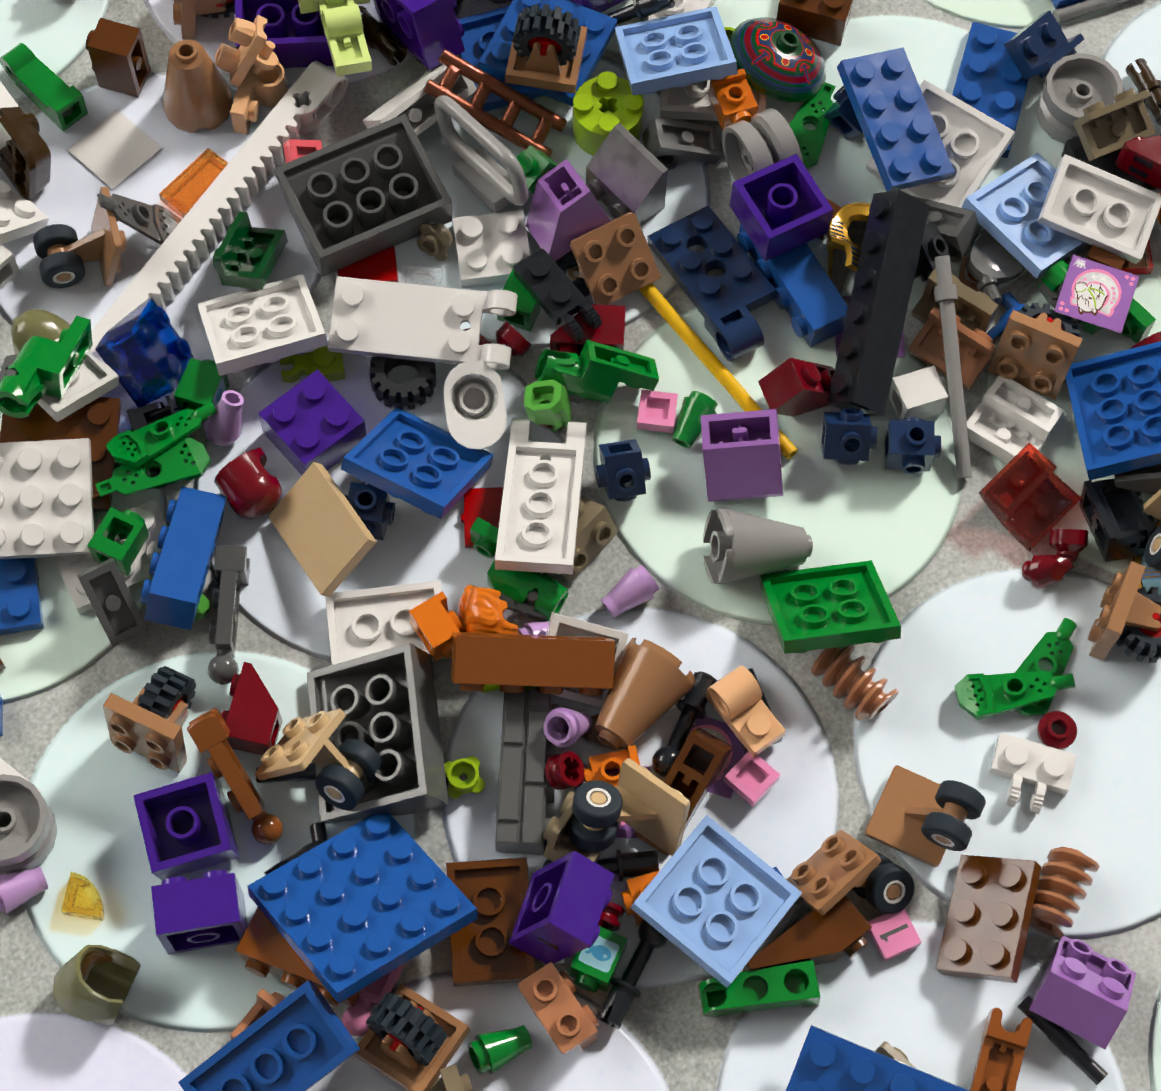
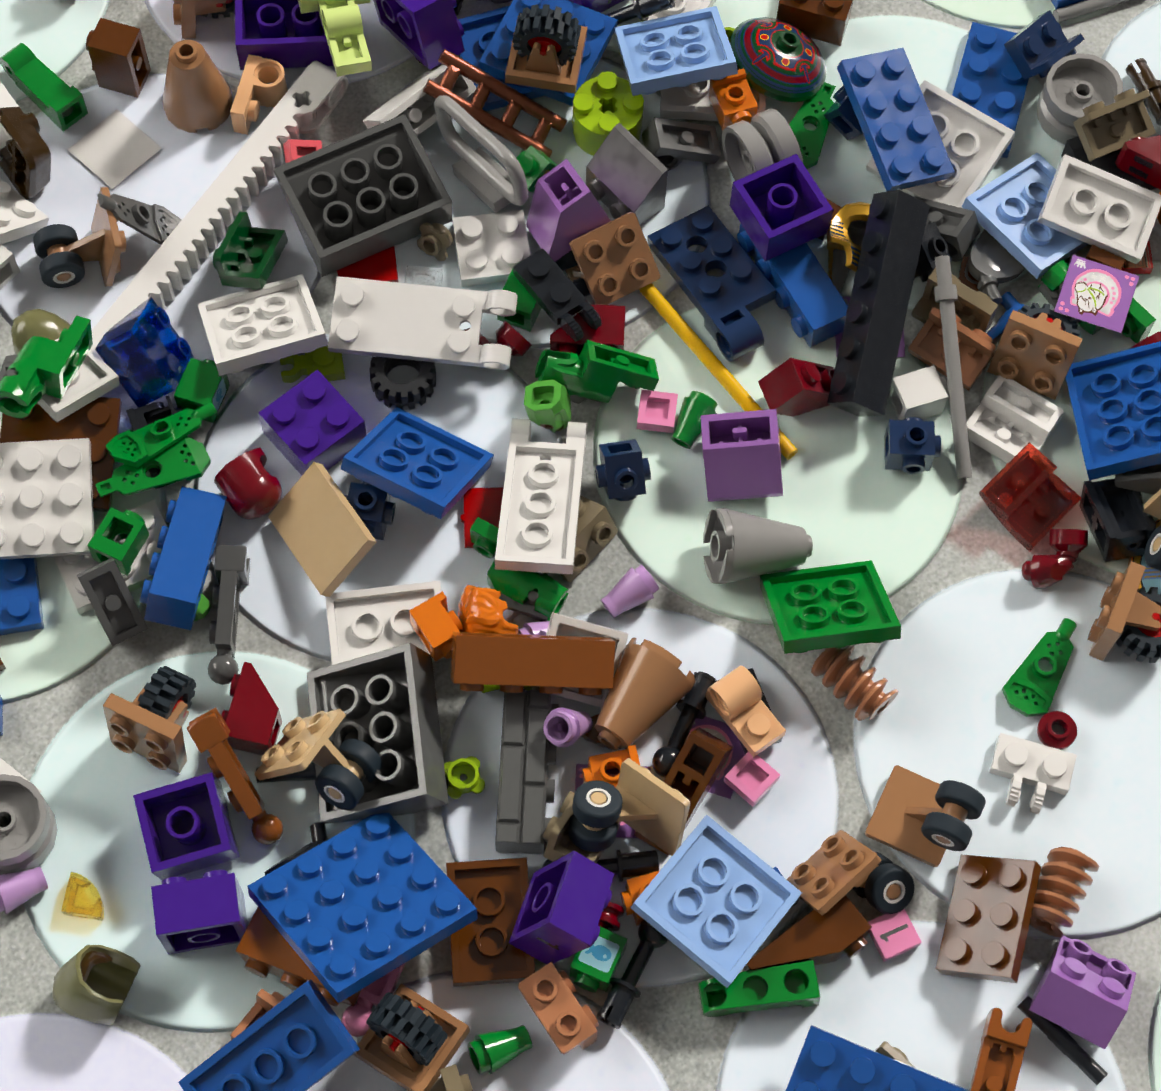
clear orange tile [159,148,228,218] -> none
lavender cone [204,390,244,446] -> none
light nougat hips [215,15,279,87] -> none
dark brown pin [359,6,408,66] -> none
white piece [443,360,506,450] -> none
dark red bush [545,751,585,790] -> none
dark blue brick [821,408,878,465] -> none
green piece [955,670,1075,720] -> none

